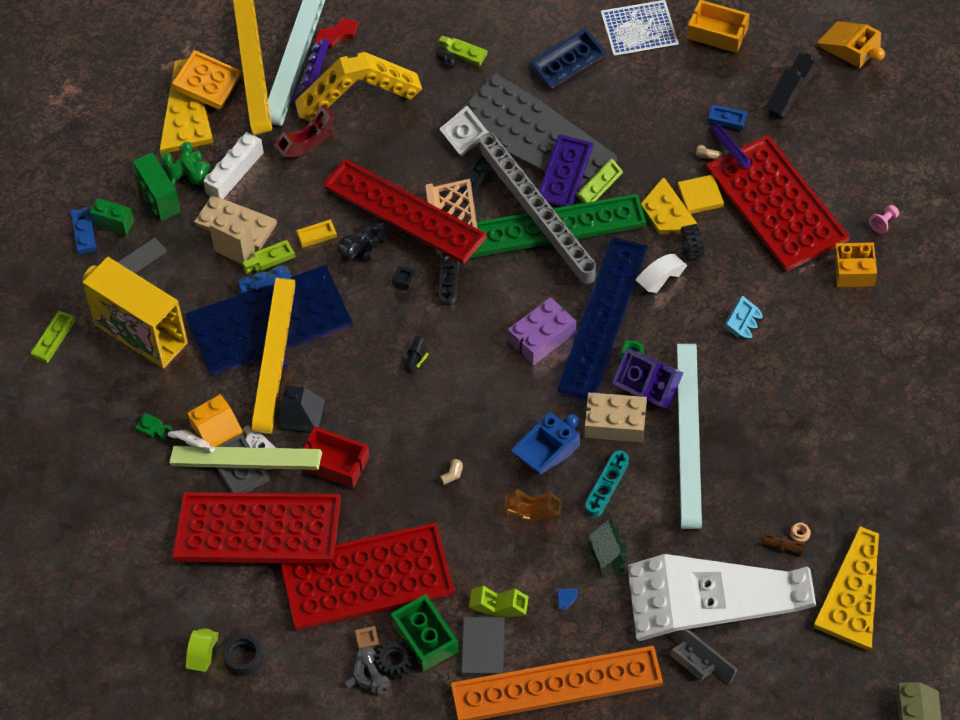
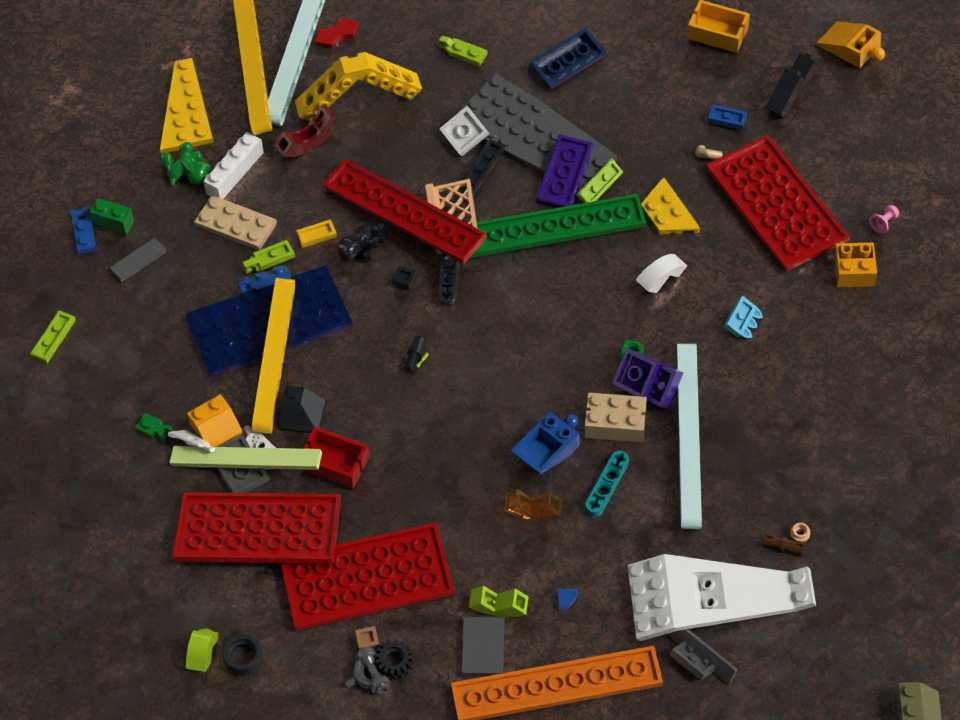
yellow brick [82,257,188,369] -> none
green brick [132,152,181,221] -> none
light orange plate [171,50,242,110] -> none
tan brick [209,212,255,265] -> none
dark purple wing [290,38,330,106] -> none
green brick [391,594,459,672] -> none
black arm [436,48,456,68] -> none
tan arm [440,459,463,485] -> none
light grey beam [480,133,596,283] -> none
medium lavender piece [508,297,576,365] -> none
clear blue plate [558,237,648,400] -> none
clear green slope [588,519,628,578] -> none
white sticker [601,0,679,55] -> none
yellow tile [678,175,724,214] -> none
black tyre [681,224,705,260] -> none
dark purple axle [712,124,751,169] -> none
yellow wing [813,526,879,652] -> none

